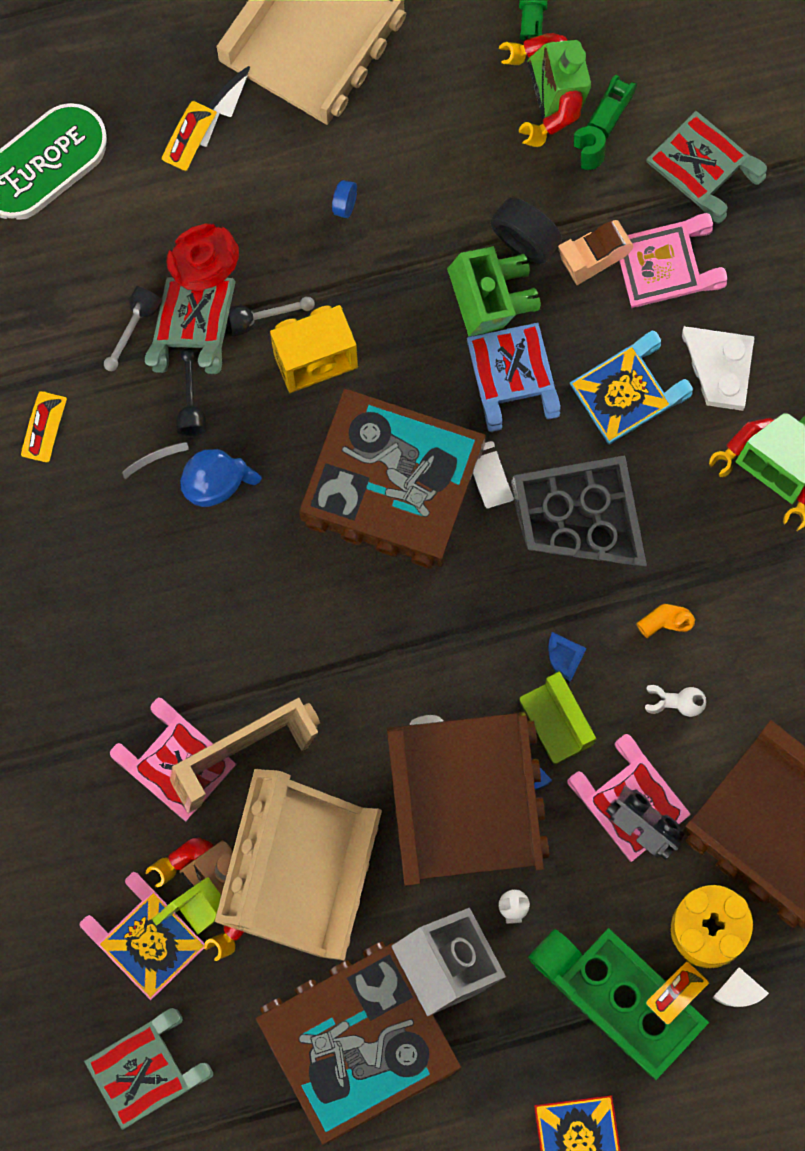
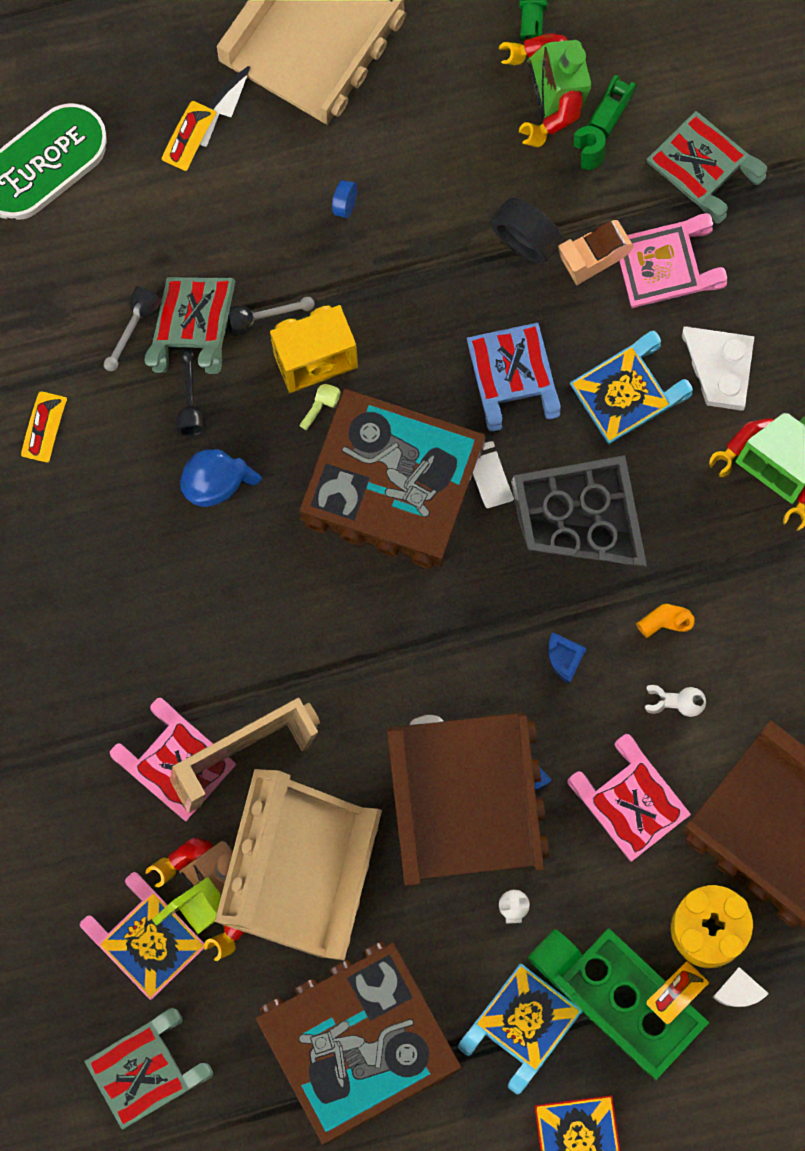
white sticker [123,443,189,479] -> none
red tile [167,224,239,291] -> none
light grey brick [391,908,506,1016] -> none
bright green brick [447,246,541,337] -> none
lime panel [520,671,596,764] -> none
black hinge [605,785,685,860] -> none
none -> yellowish green hand [299,384,341,431]
none -> flag [458,963,582,1094]

